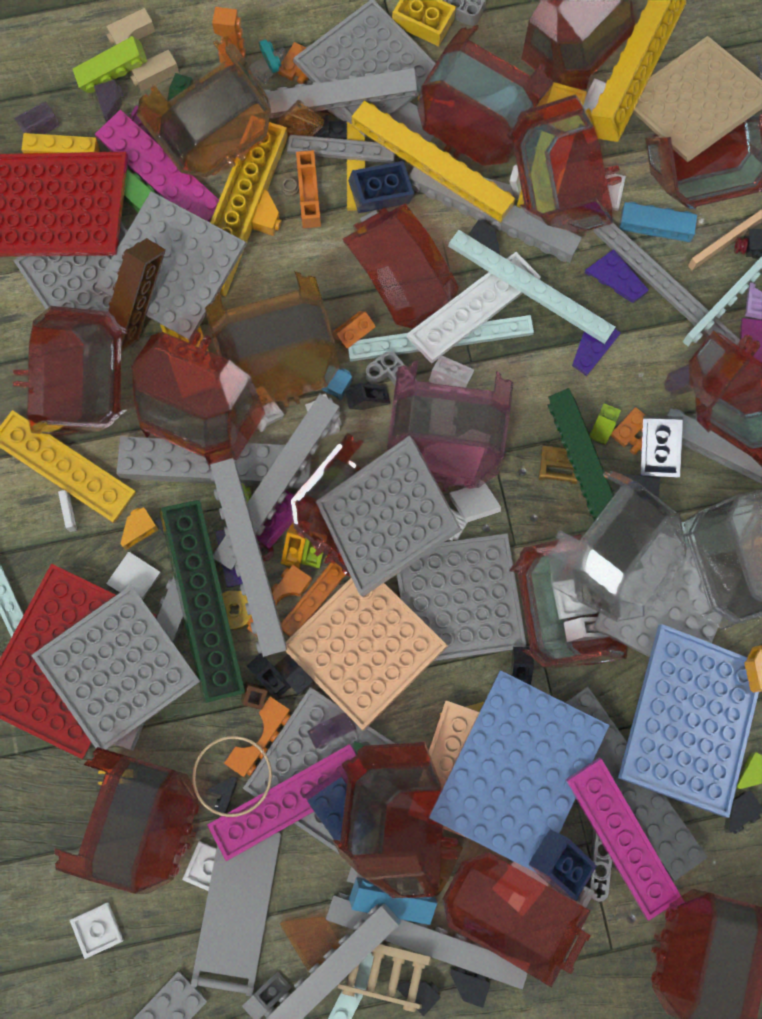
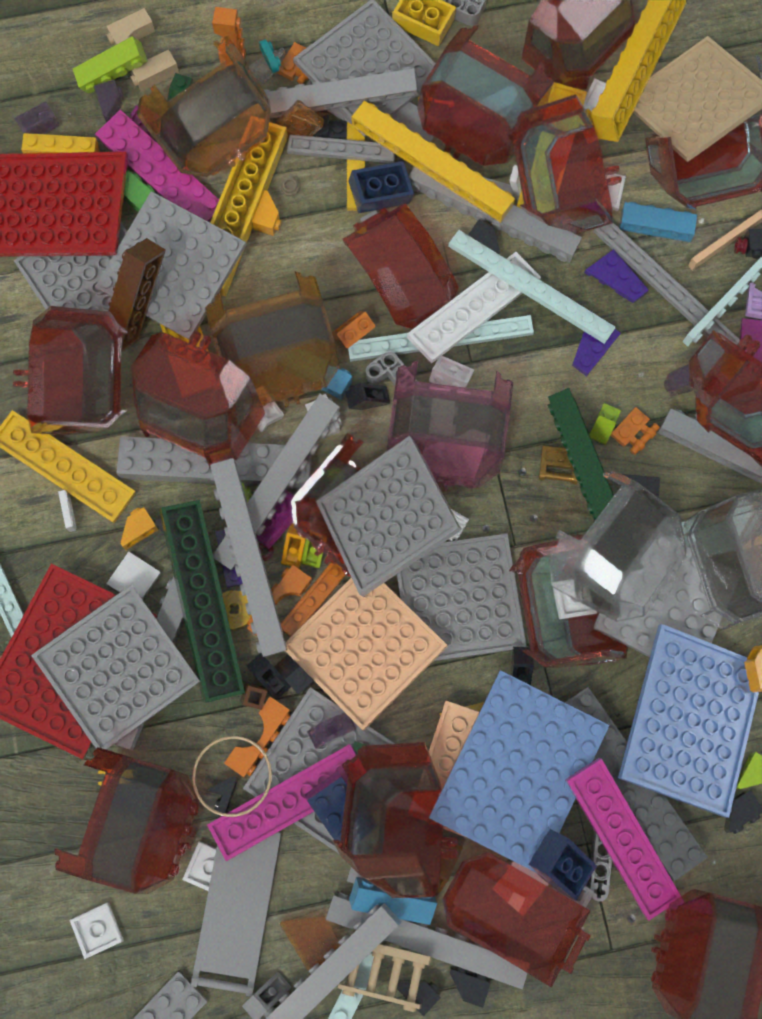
orange arch [296,150,321,228] -> none
white tile [450,482,501,523] -> none
white slope [564,617,609,642] -> none
brick [641,415,683,477] -> none

